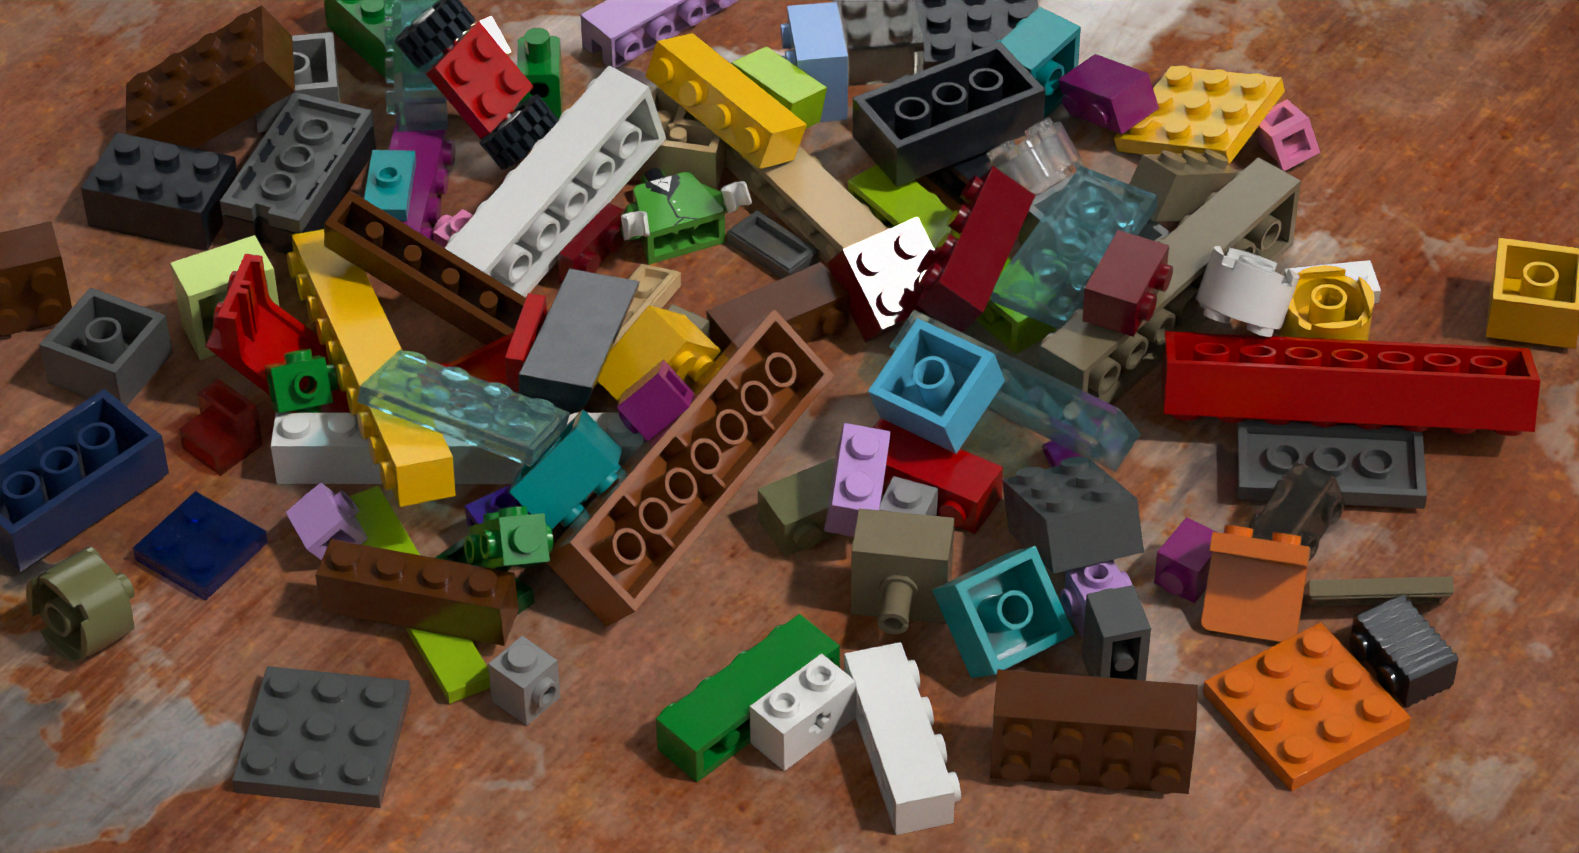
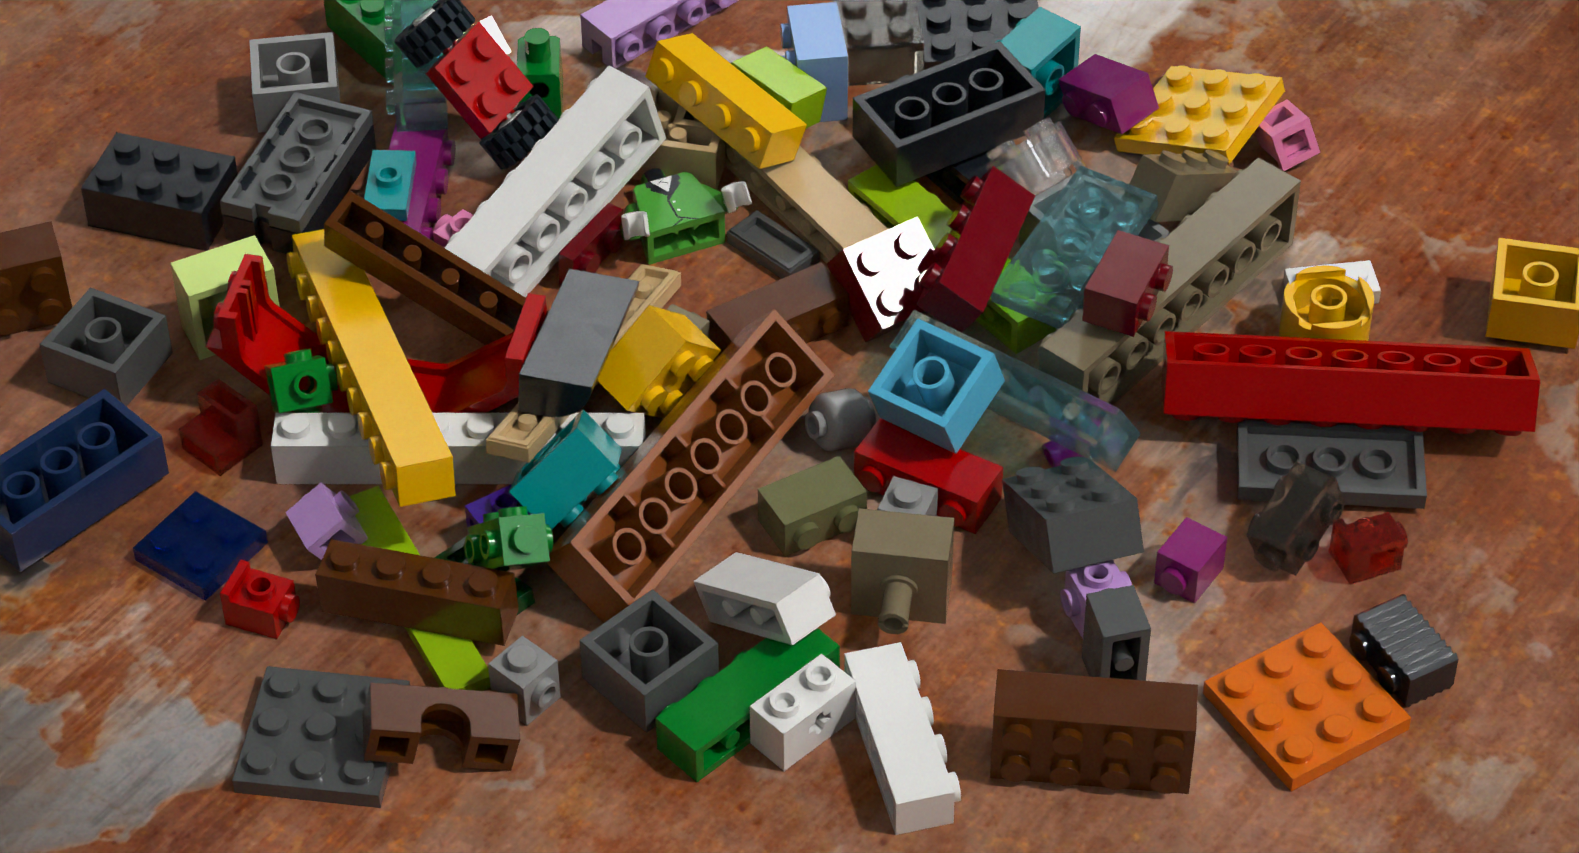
olive brick [26,546,135,662] -> none
reddish brown brick [126,5,295,148] -> none
clear light blue plate [357,350,570,467] -> none
magenta brick [617,359,694,441] -> none
lavender brick [824,423,891,537] -> none
teal brick [932,546,1075,678] -> none
white brick [1196,246,1300,337] -> none
orange bracket [1201,525,1310,642] -> none
dark tan tile [1303,576,1454,608] -> none
none -> red brick [220,559,300,639]
none -> reddish brown arch [362,683,520,771]
none -> dark grey brick [579,589,719,733]
none -> white brick [693,552,836,645]
none -> light grey head [805,388,876,451]
none -> clear red brick [1329,512,1408,585]

